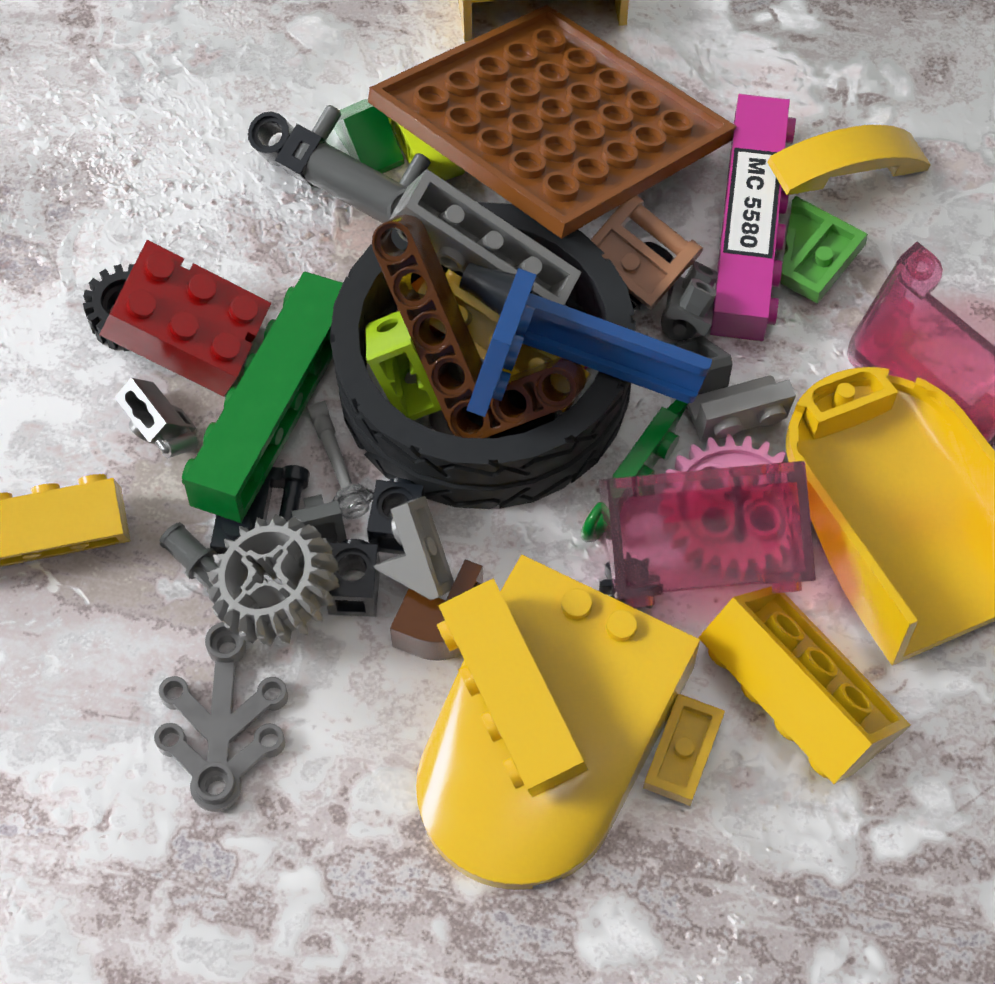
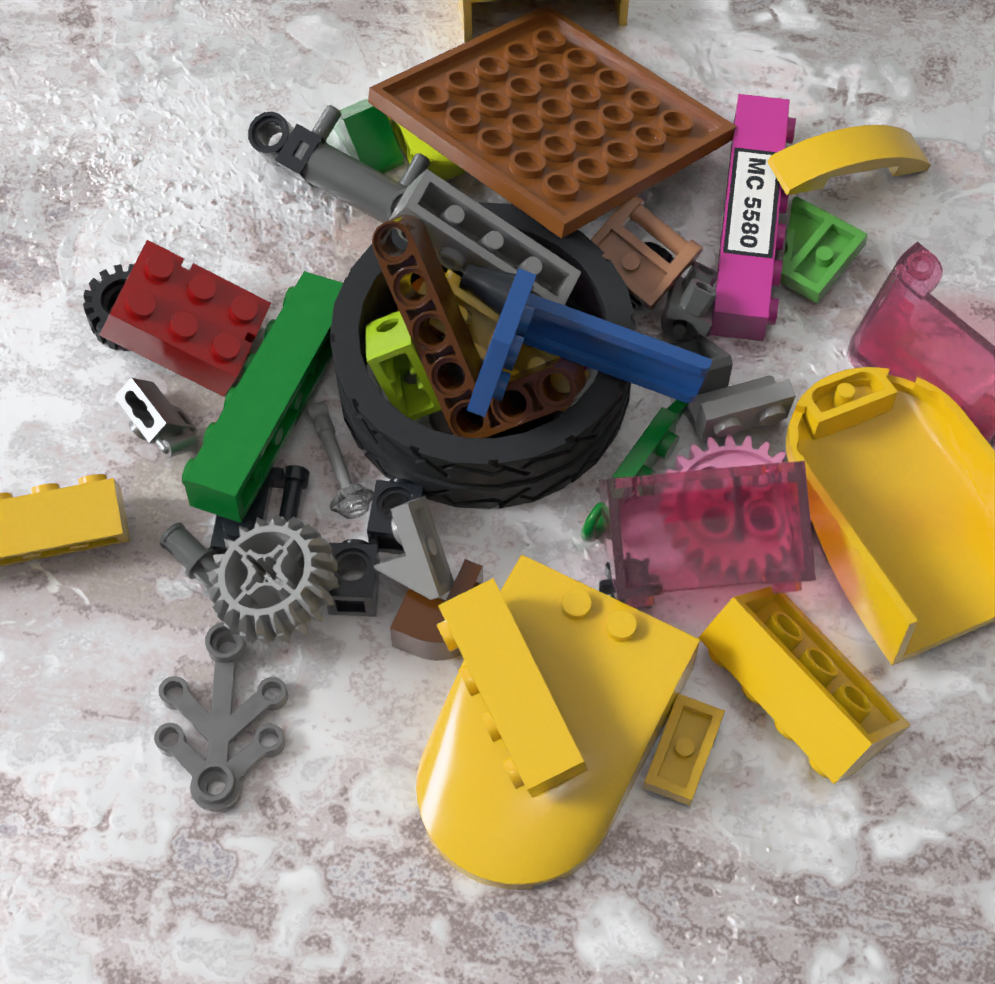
dark grey tile [291,494,347,543] -> none

